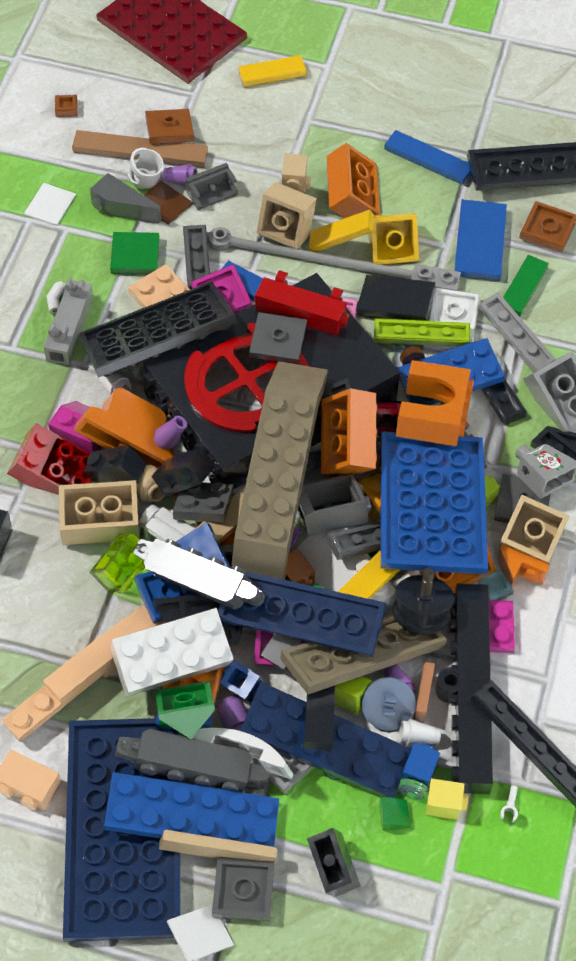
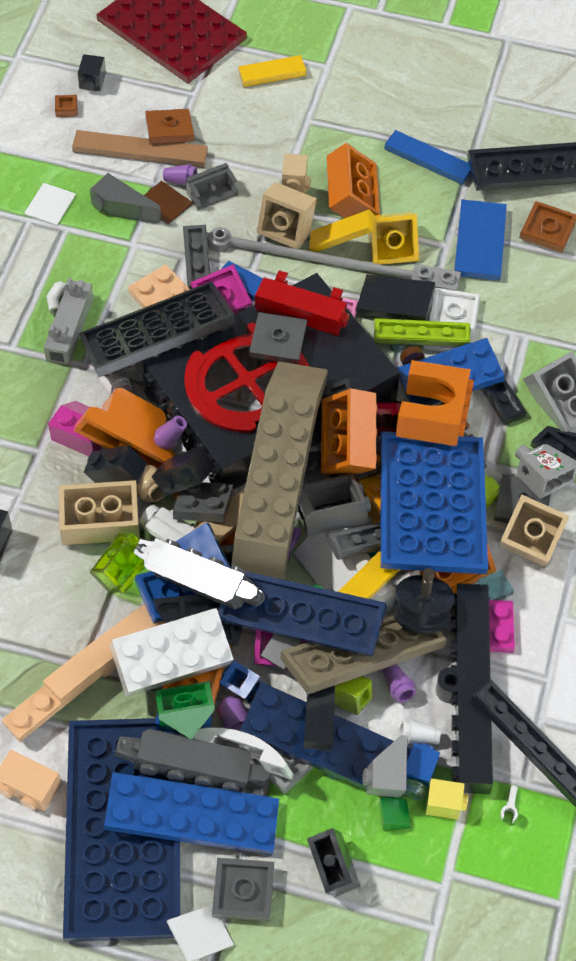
red slope [7,423,92,495] -> none
green tile [110,232,160,274] -> none
white helmet [127,148,164,190] -> none
tan tile [159,830,277,862] -> none
dark orange brick [285,548,315,586] -> none
sand blue piece [362,677,416,731] -> none
nougat tile [414,662,435,723] -> none
light grey tile [479,292,556,373] -> none
orange slope [497,544,550,590] -> none
green tile [503,255,549,317] -> none
none -> black brick [78,54,106,91]
none -> light grey slope [363,735,407,797]

